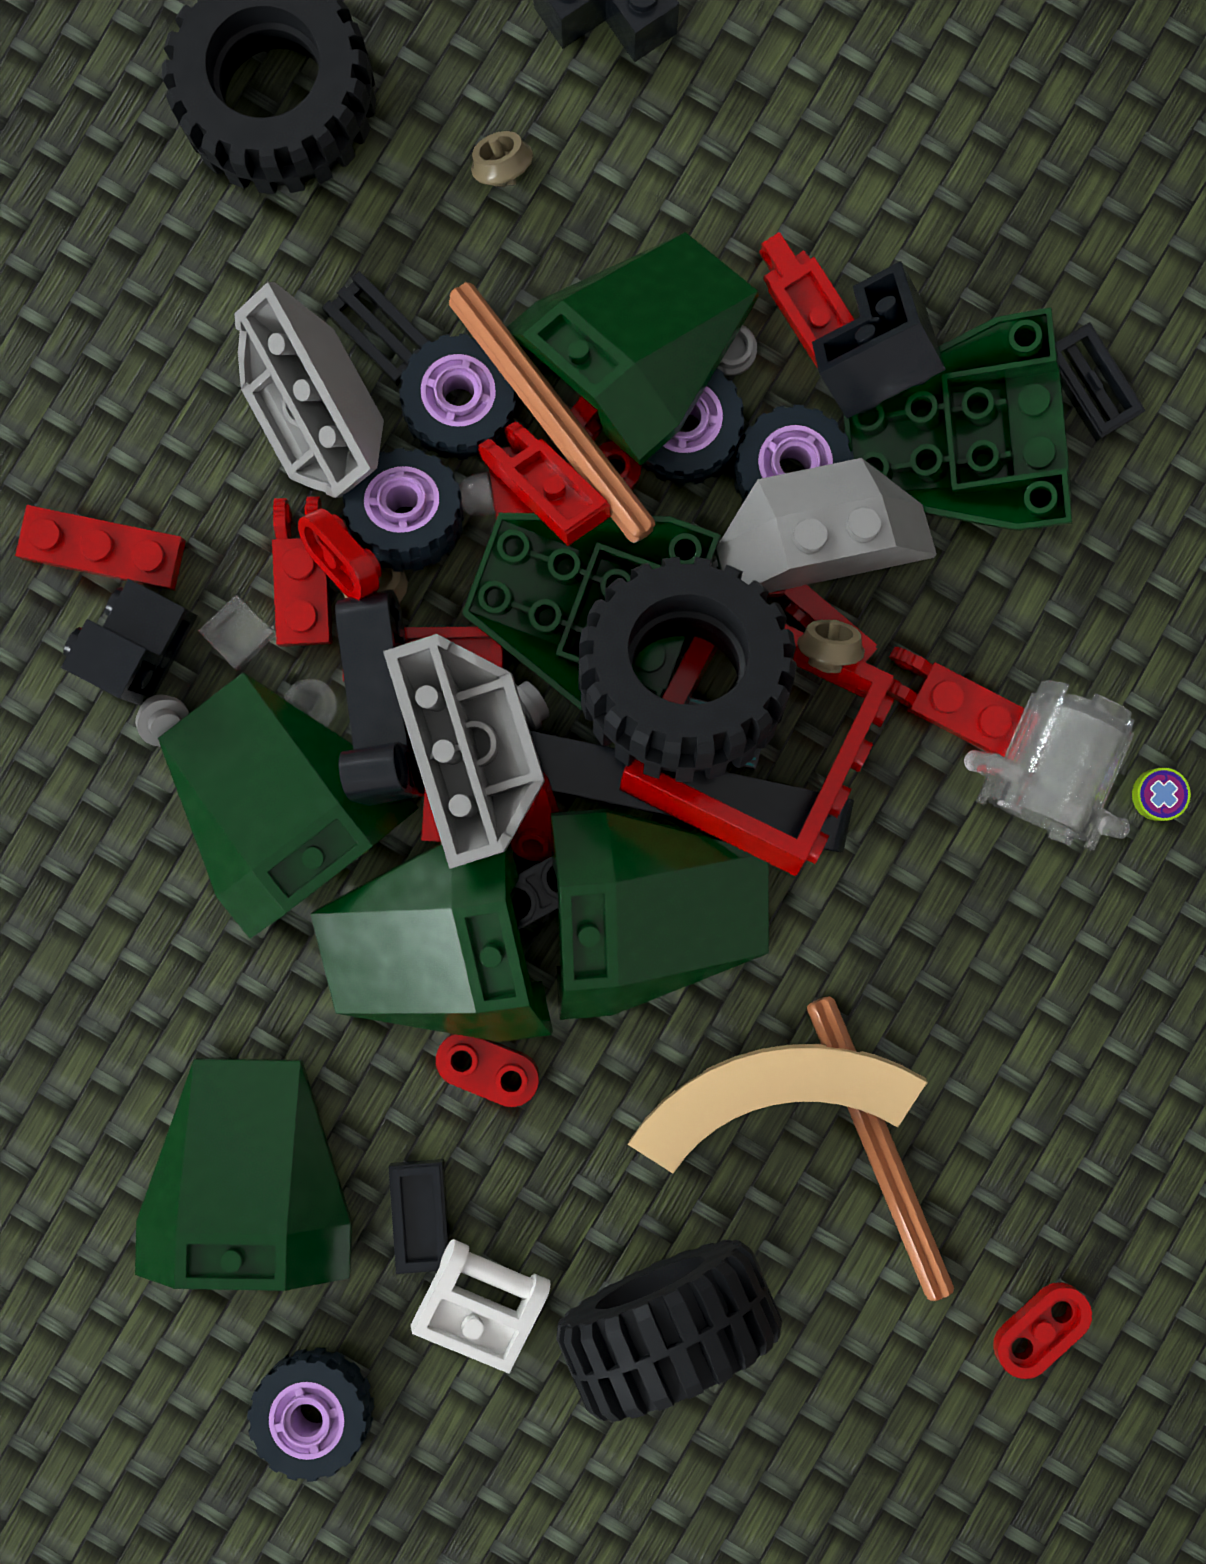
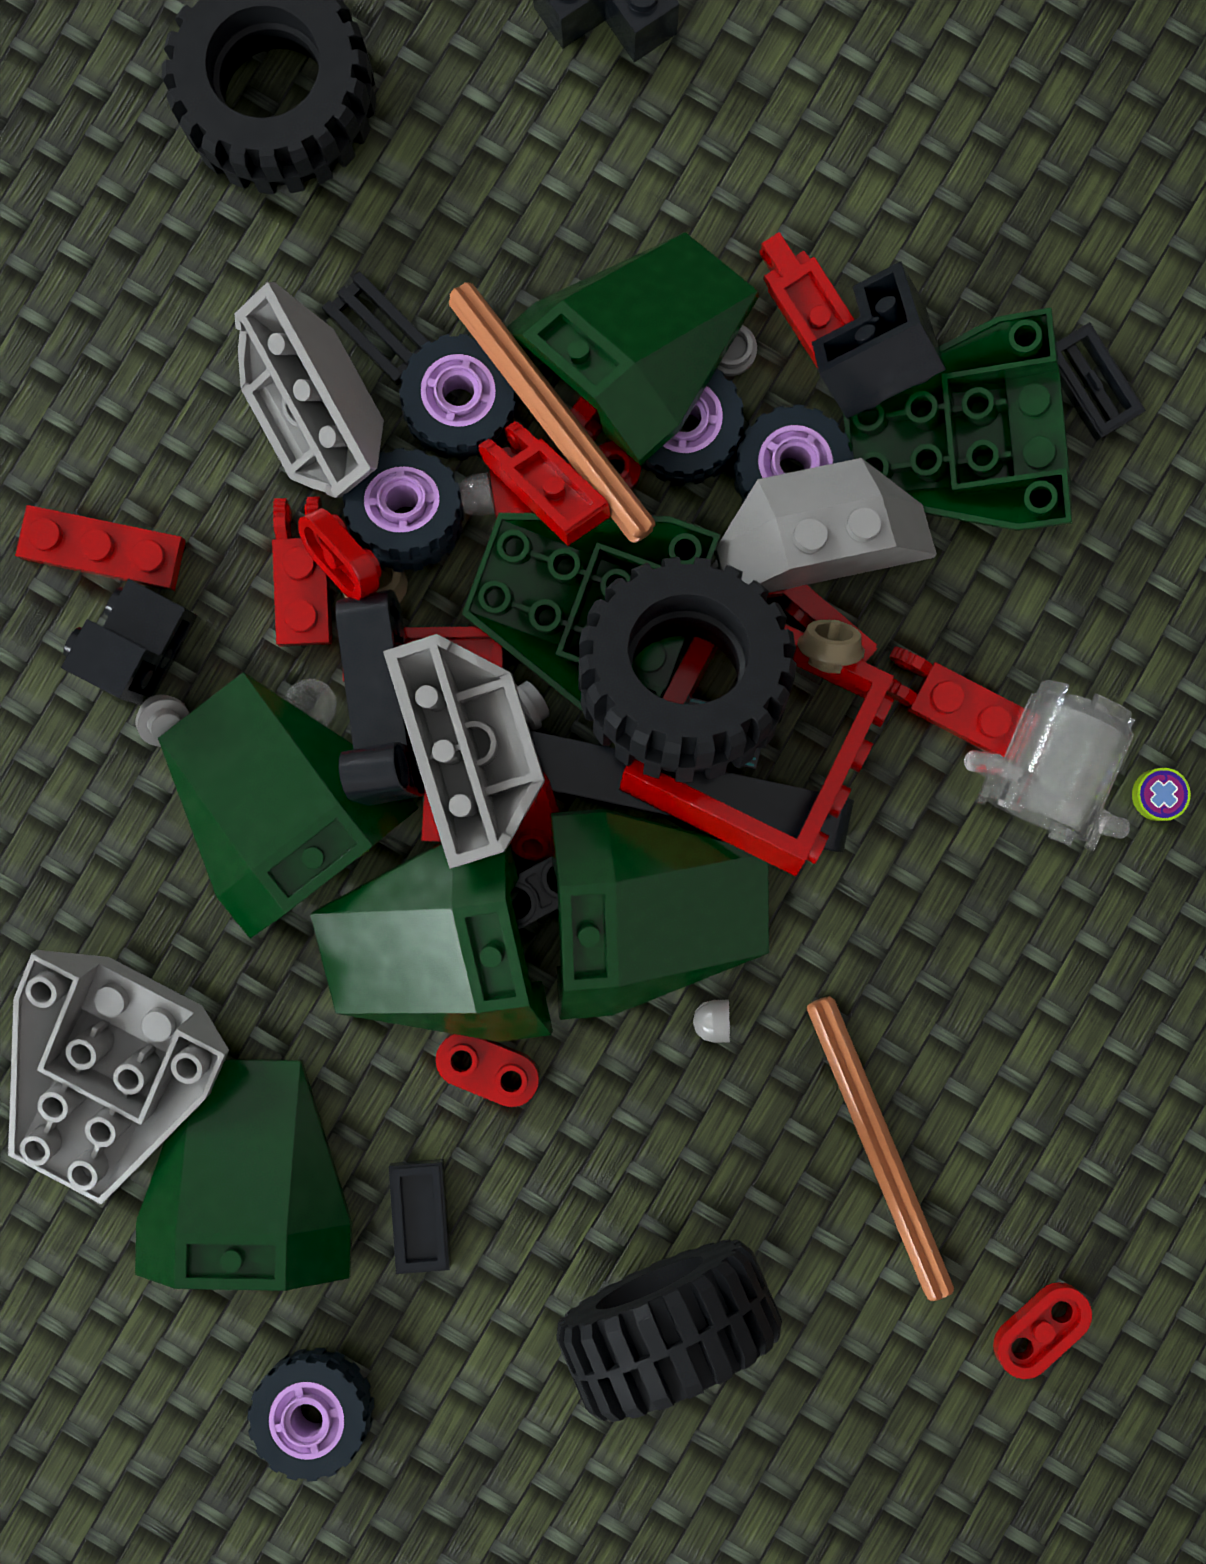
clear tile [198,595,276,671] -> none
white plate [411,1239,551,1373] -> none
dark tan hat [471,131,533,187] -> none
tan tile [628,1044,927,1173] -> none
none -> light grey wedge [8,950,229,1204]
none -> light grey hinge [693,999,730,1043]

